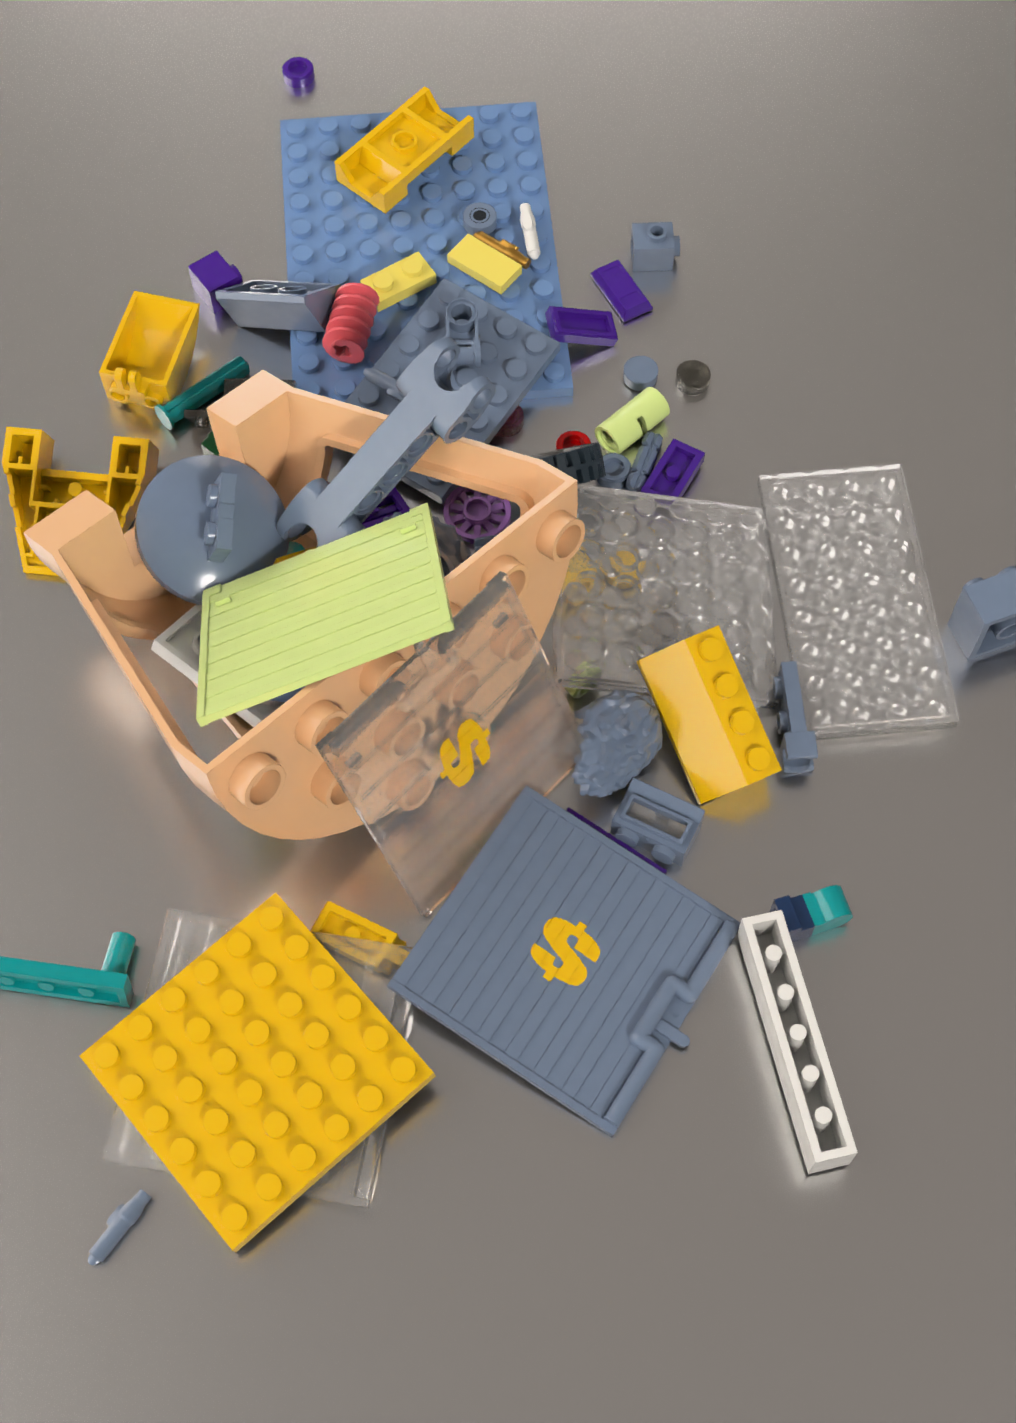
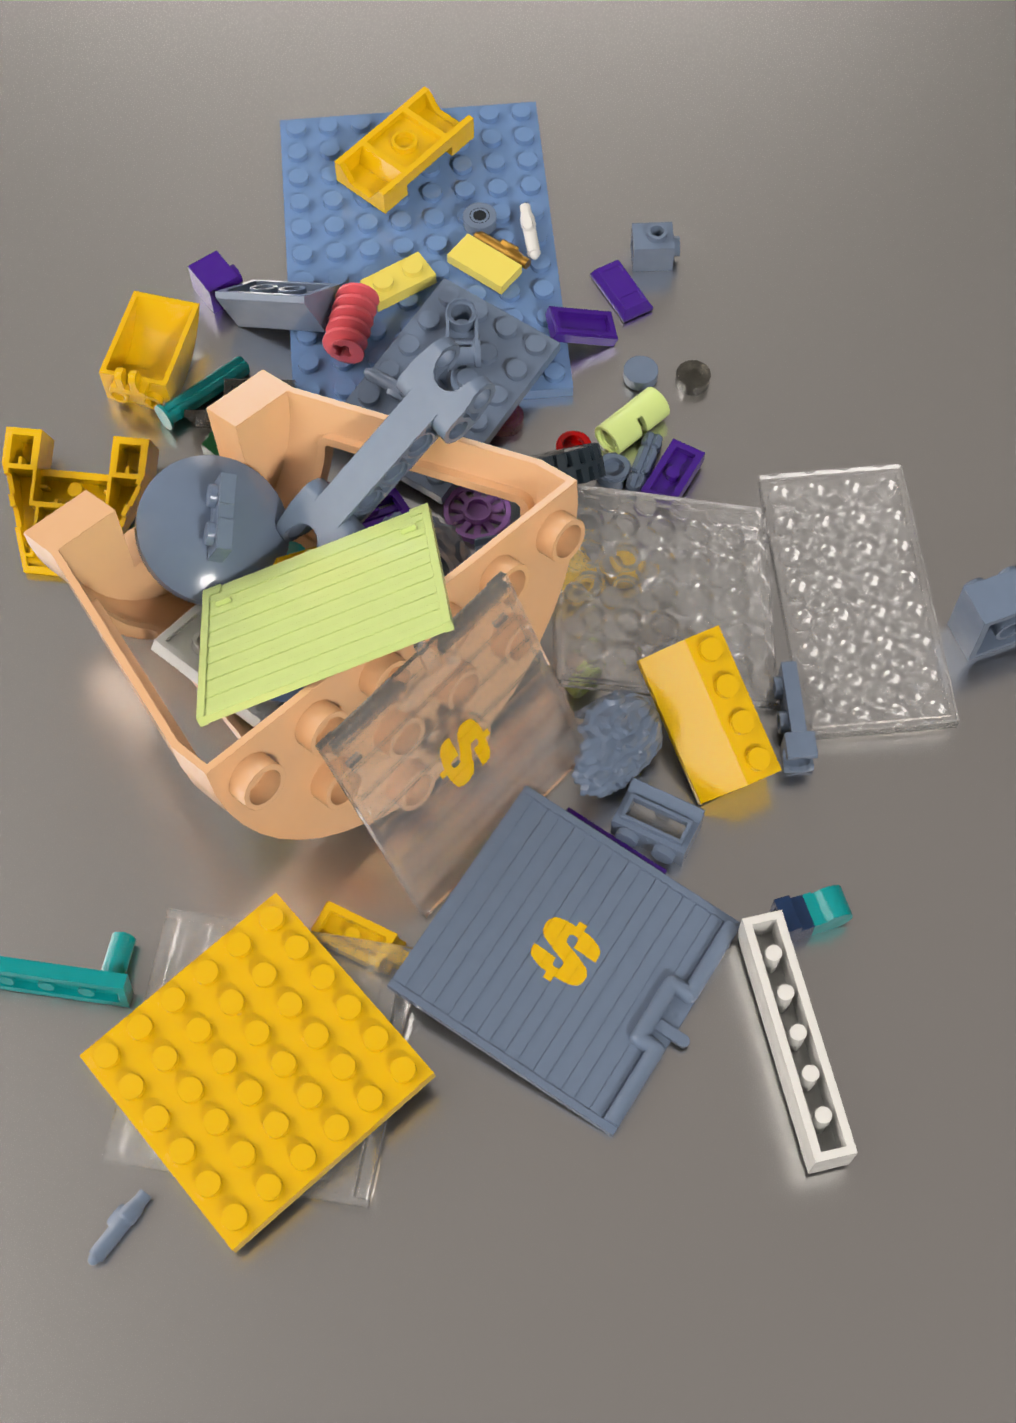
dark purple tile [282,57,315,88] -> none

